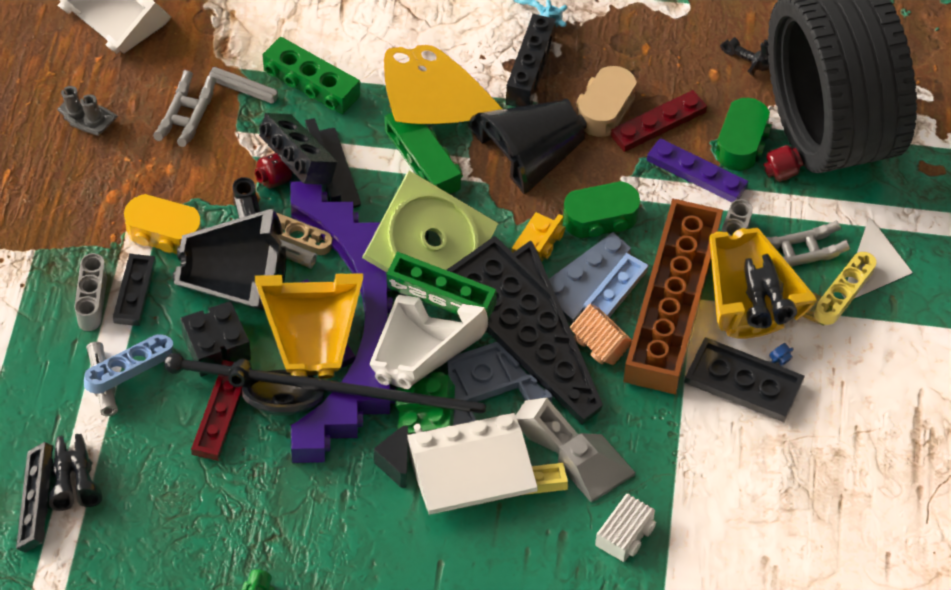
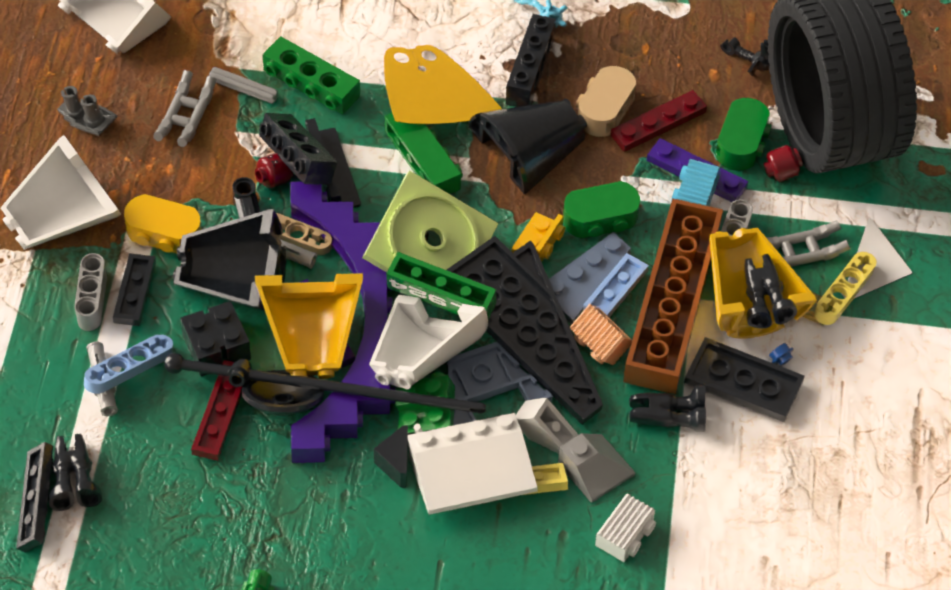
none -> white cone [1,135,121,250]
none -> black piece [629,384,706,432]
none -> medium azure brick [671,159,720,206]

